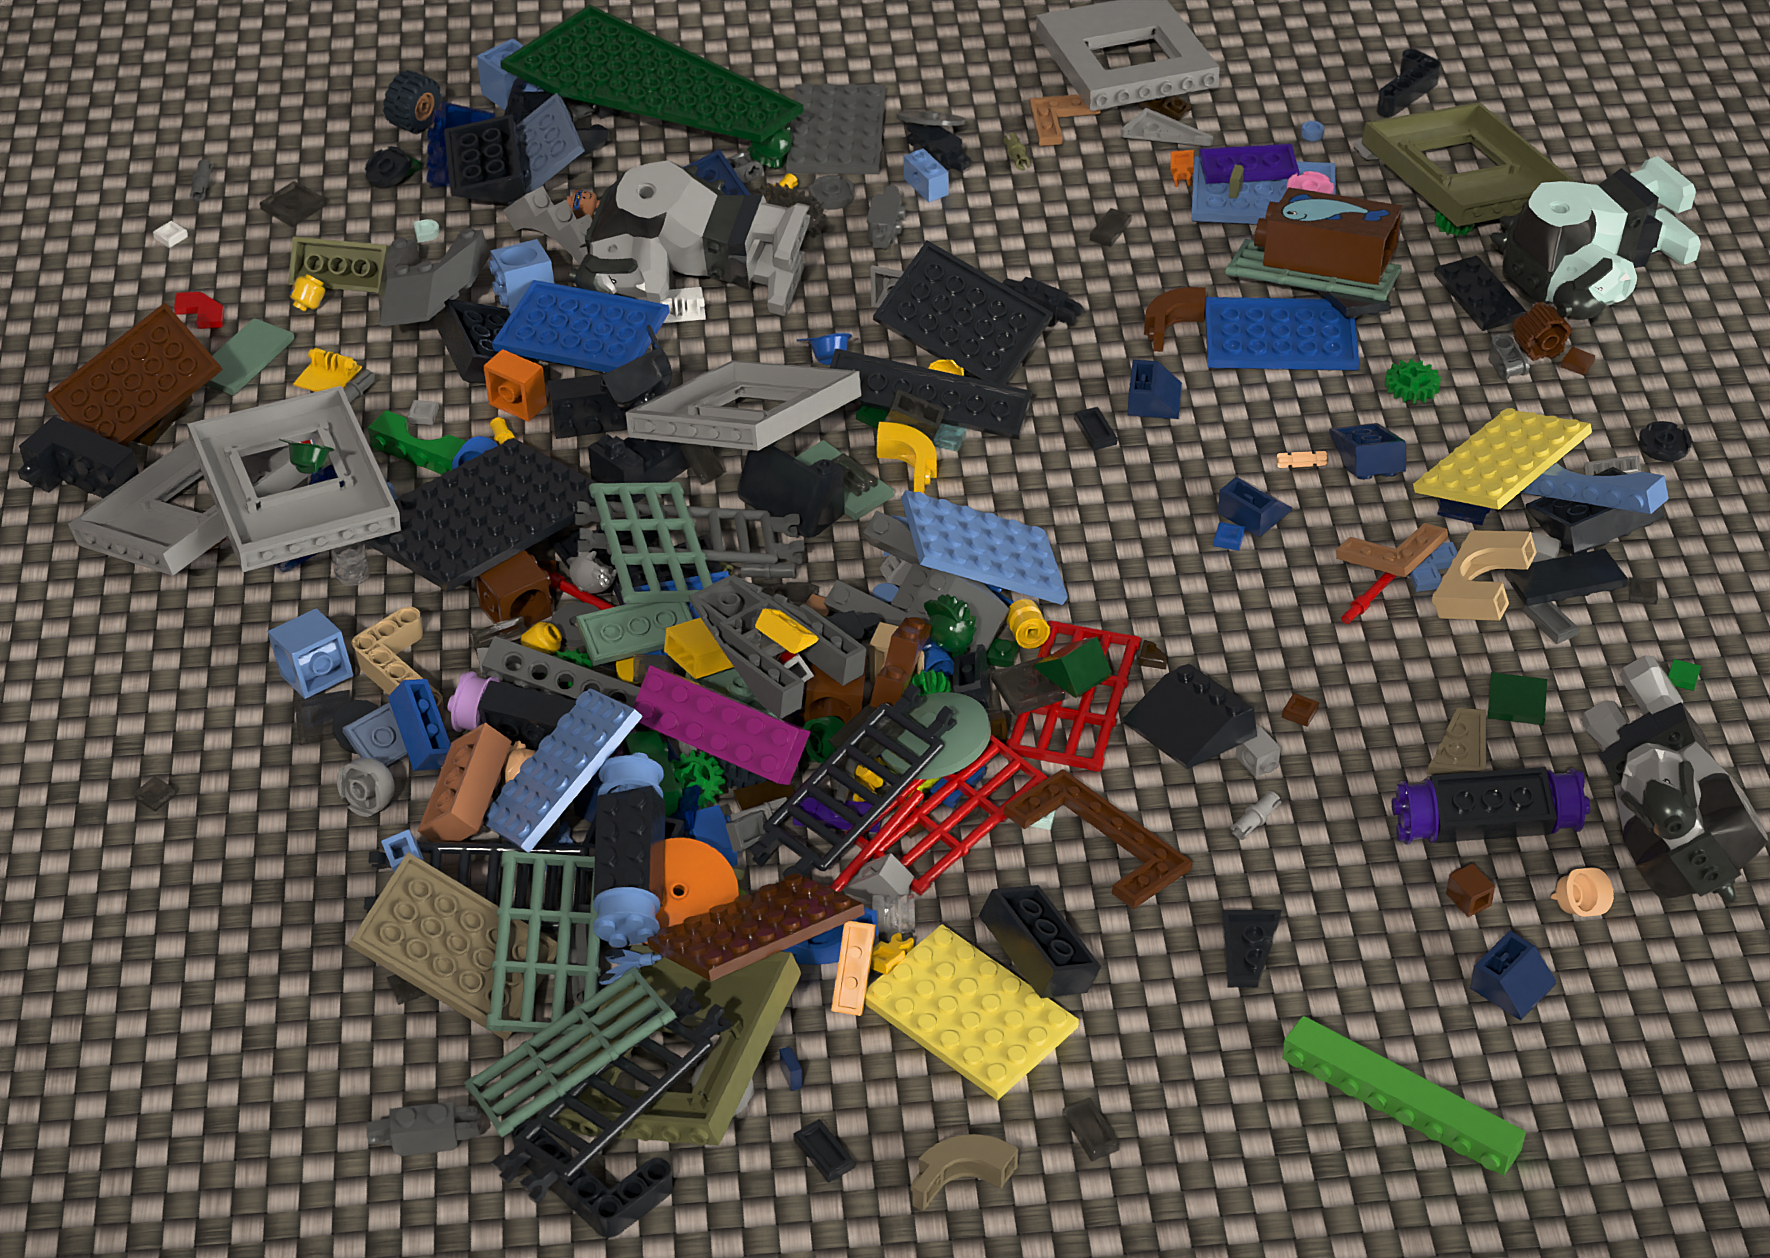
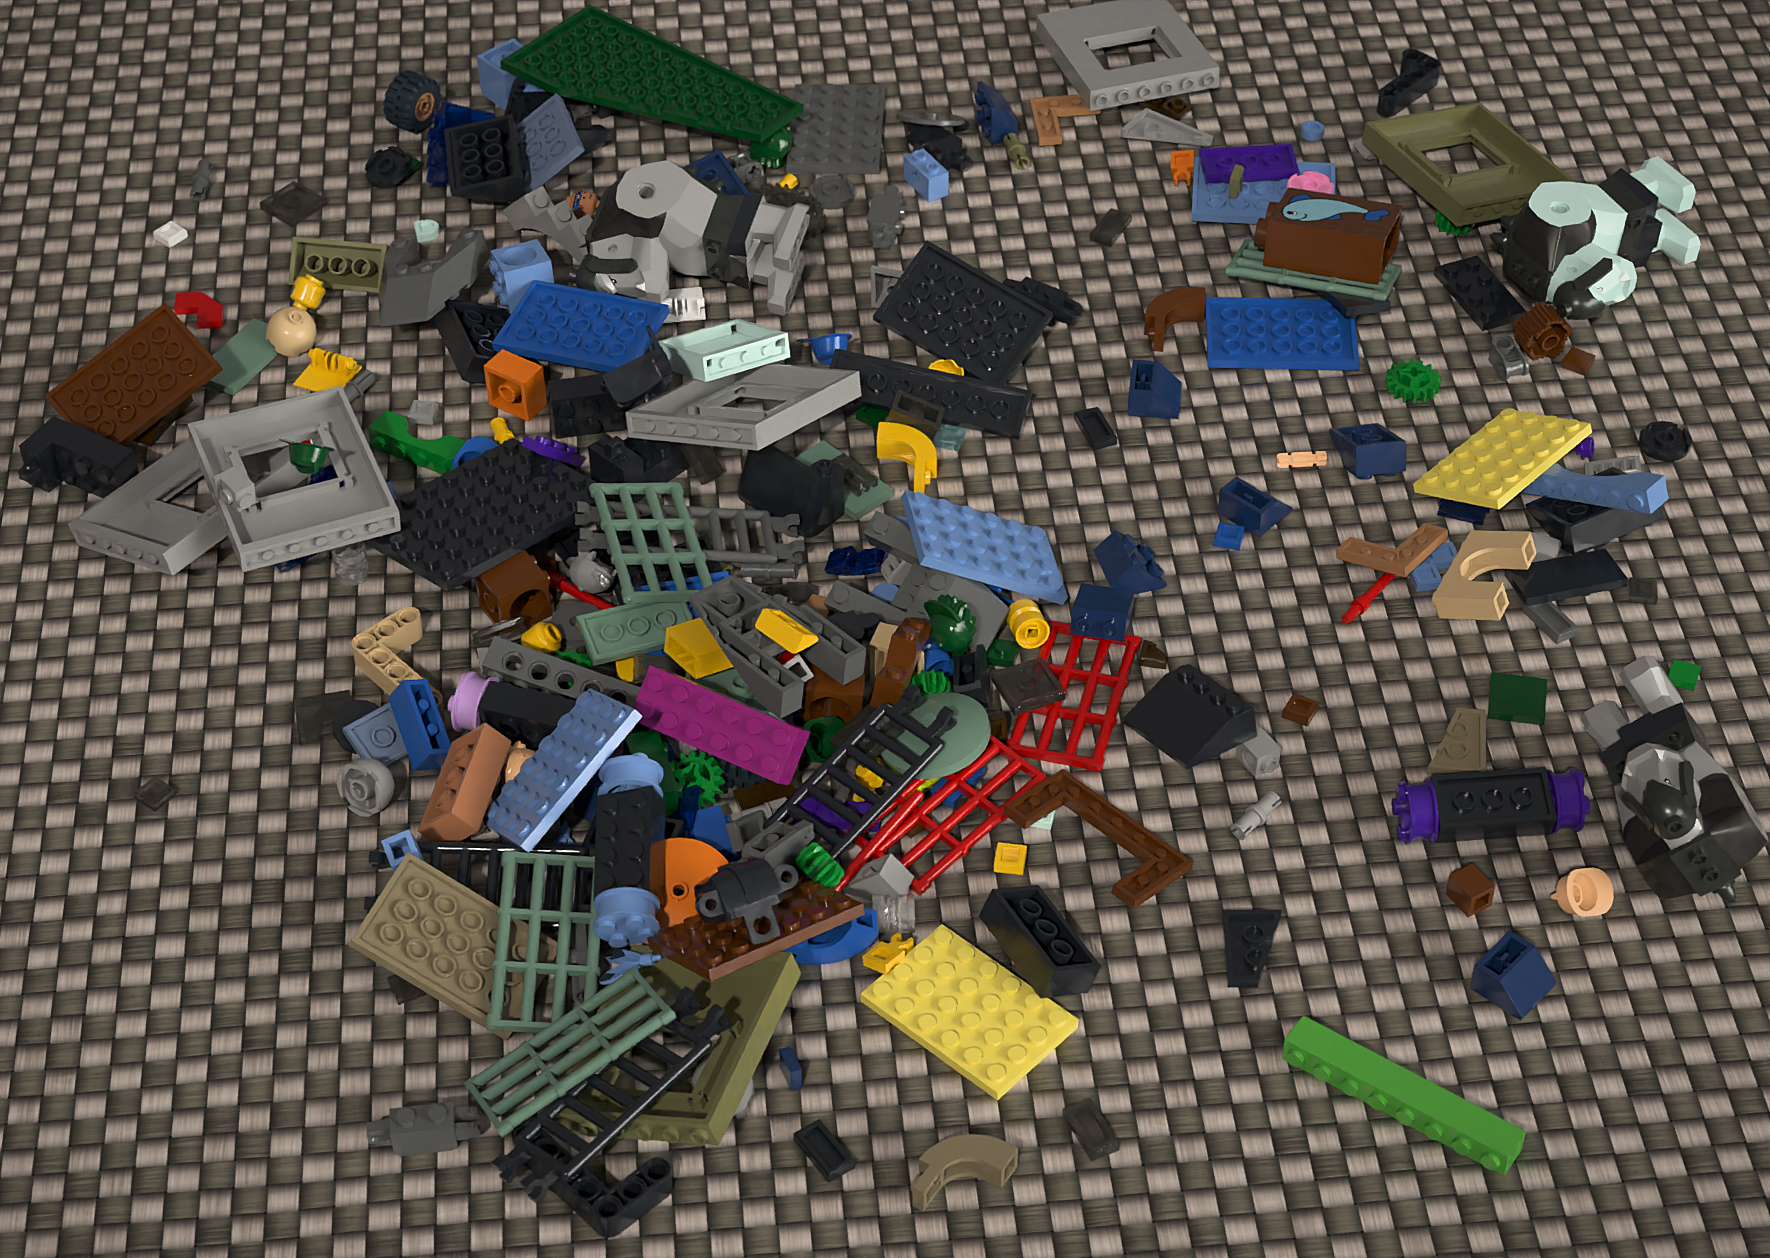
medium blue brick [267,608,354,699] -> none
light orange tile [831,921,876,1016] -> none
dark green slope [1034,637,1112,698] -> none
none -> light grey brick [212,465,256,512]
none -> tan cylinder [265,306,316,357]
none -> dark purple plate [522,435,584,466]
none -> light aqua window [658,319,790,382]
none -> black piece [694,859,798,944]
none -> dark grey hinge [737,820,814,874]
none -> green gear [795,842,845,888]
none -> clear blue slope [825,545,885,576]
none -> dark blue slope [974,81,1018,145]
none -> yellow plate [994,842,1027,875]
none -> dark blue piece [1070,583,1135,642]
none -> dark blue slope [1093,530,1167,594]
none -> dark purple plate [1575,437,1595,460]

